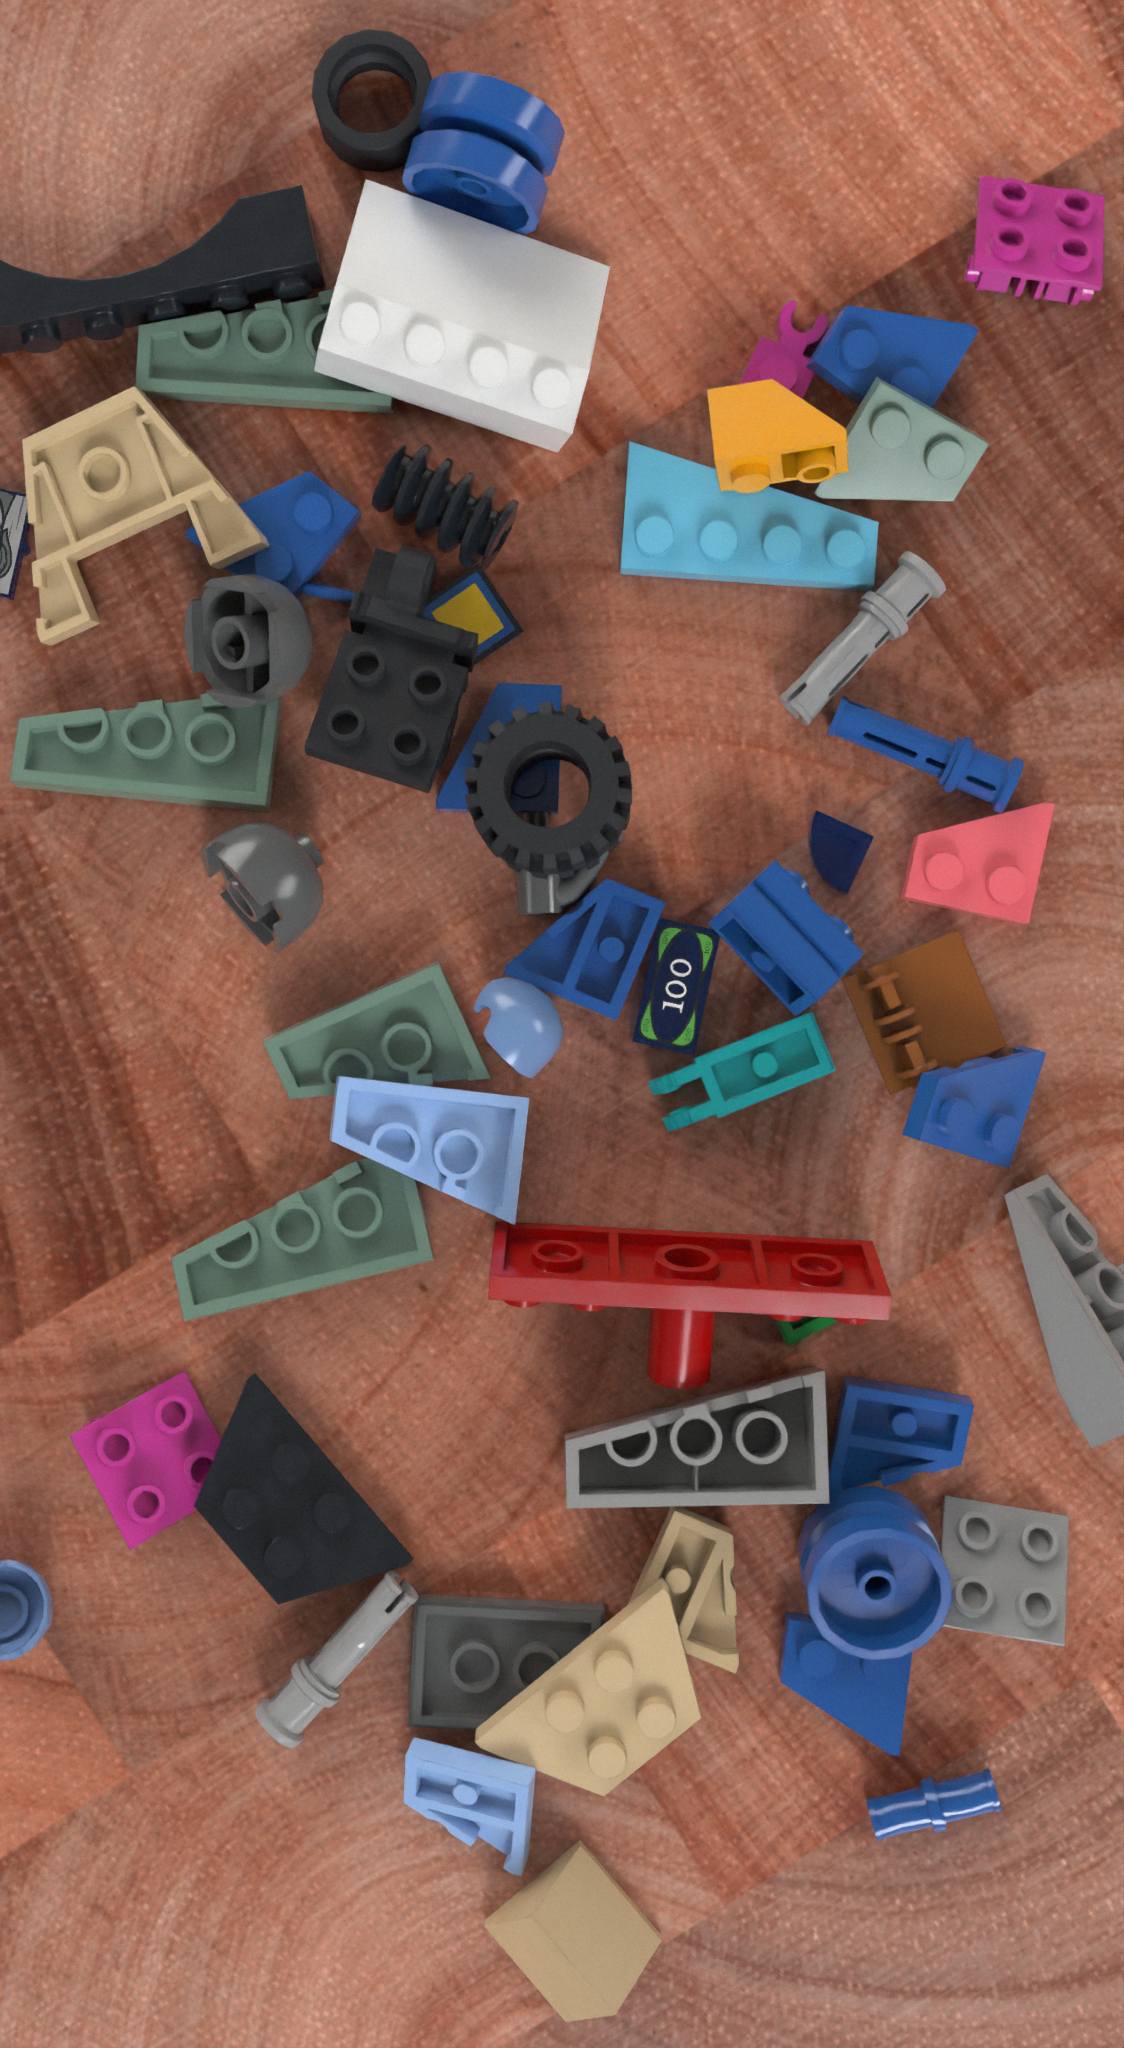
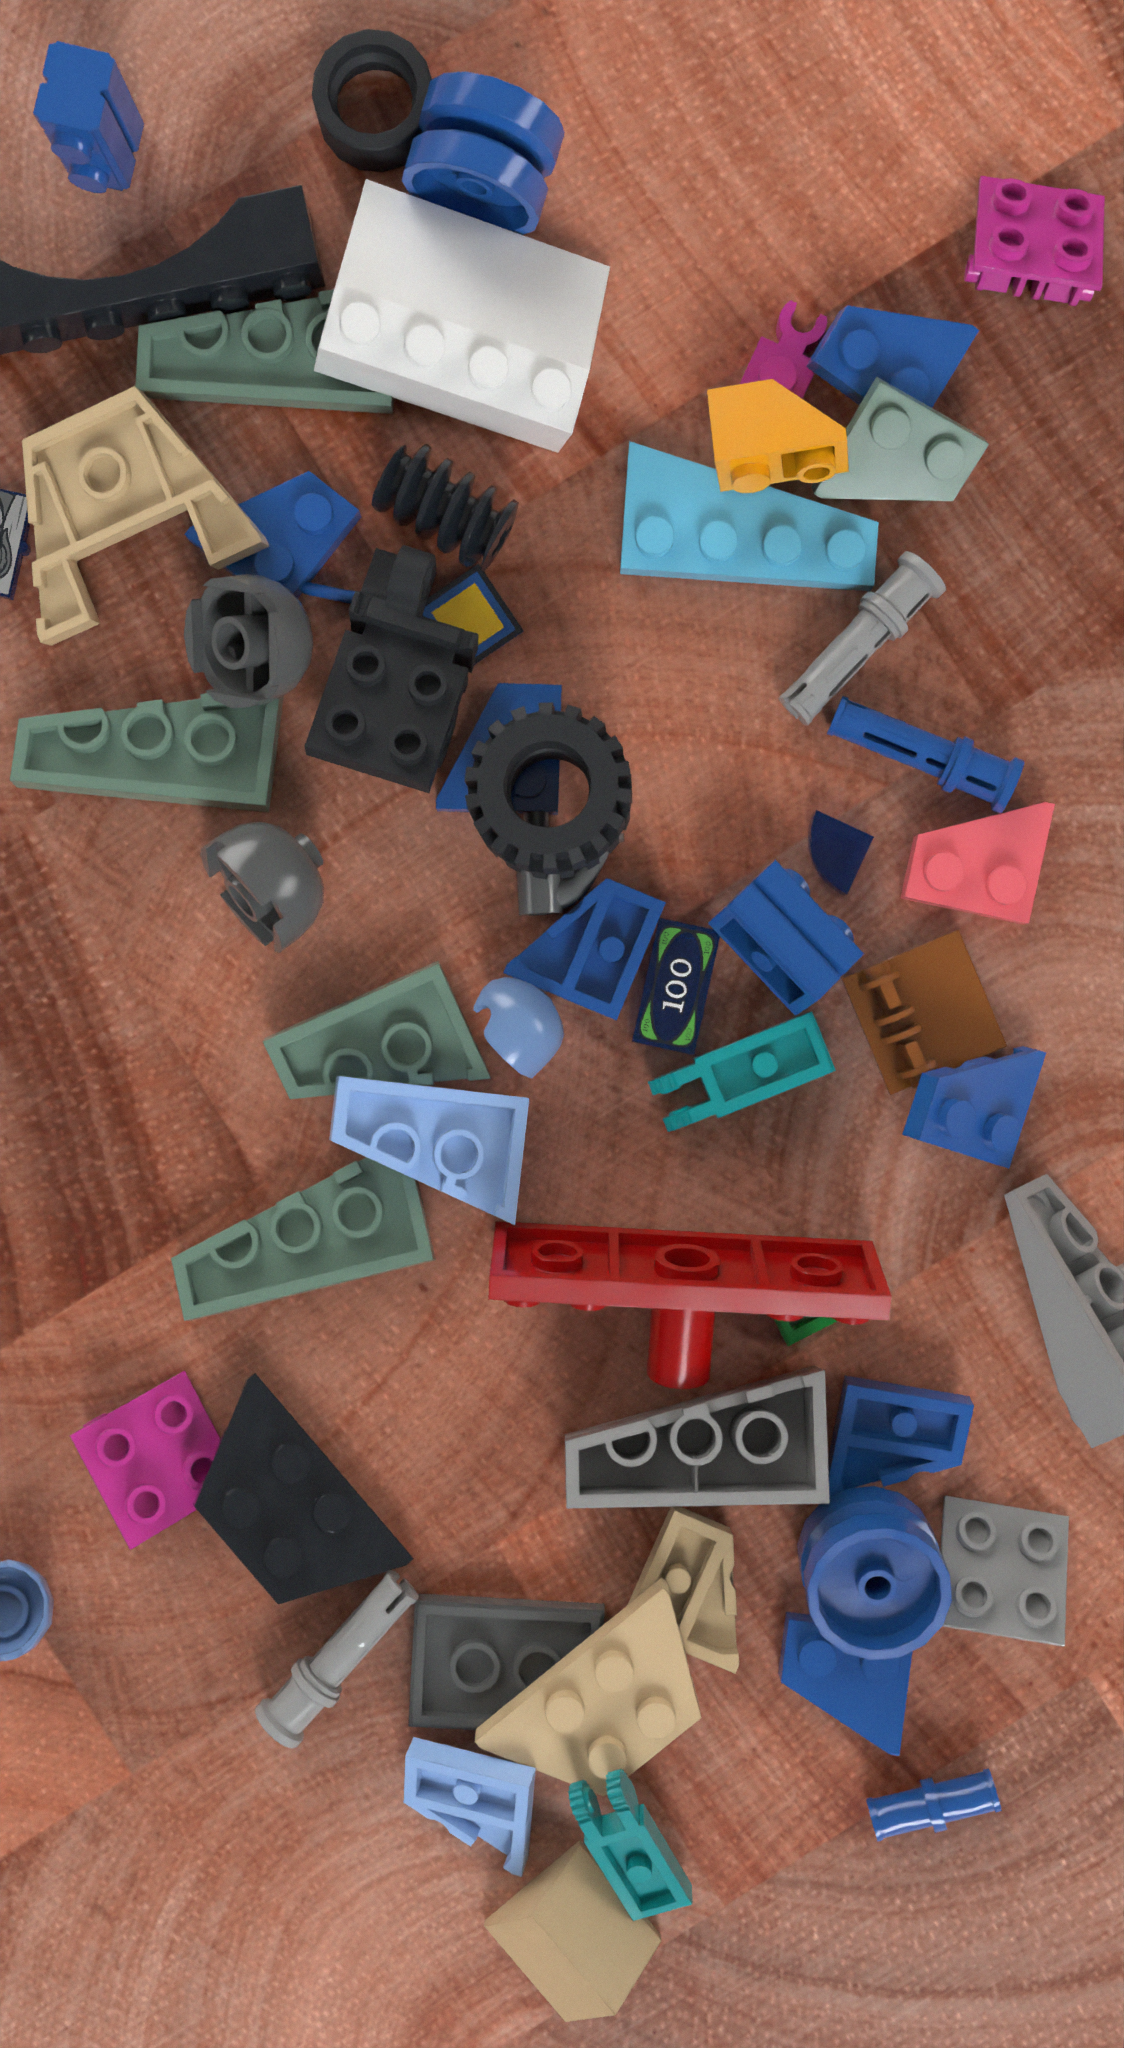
none -> blue brick [33,41,144,193]
none -> teal hinge [568,1769,693,1921]

